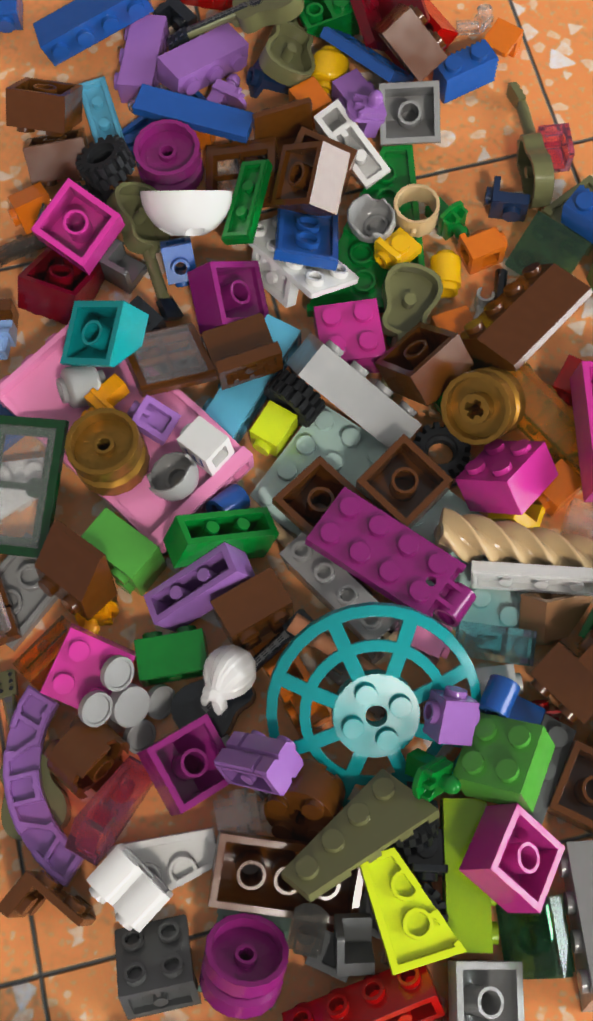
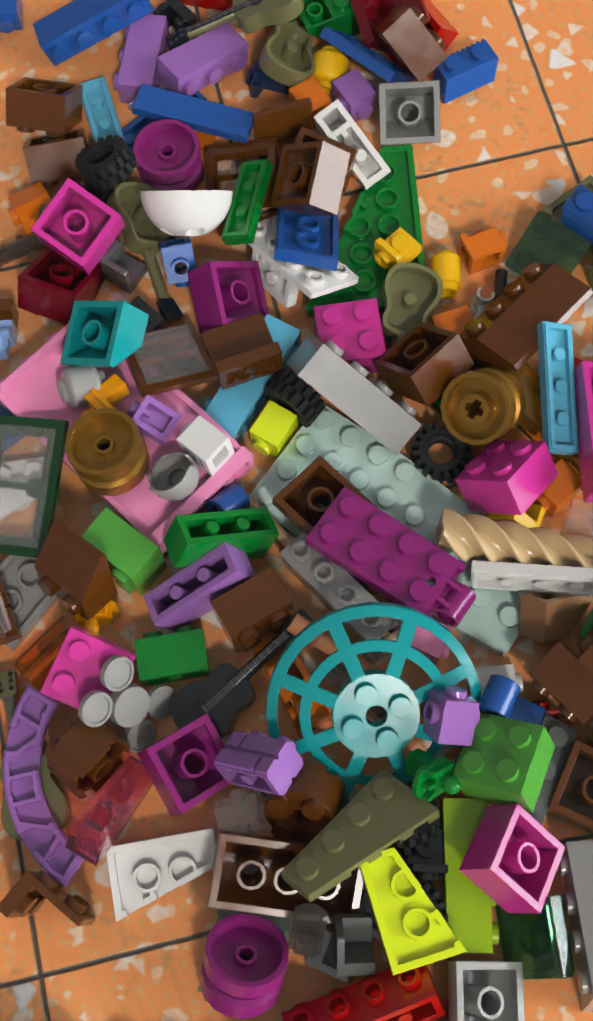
white brick [86,843,174,933] -> none
dark grey bracket [115,914,202,1020] -> none
white piece [200,644,256,716] -> none
medium lavender piece [206,73,247,110] -> none
medium lavender piece [346,90,387,138] -> none
light grey hair [347,194,396,243] -> none
reddish brown brick [356,434,454,529] -> none
tan piece [393,183,440,238] -> none
green piece [424,197,470,240] -> none
clear light blue slope [453,621,537,666] -> none
clear arm [456,4,494,36] -> none
orange panel [483,17,524,58] -> none
dark blue bracket [484,176,530,222] -> none
olive piece [506,82,554,209] -> none
clear pink panel [537,123,575,173] -> none
none -> medium azure tile [537,321,579,456]

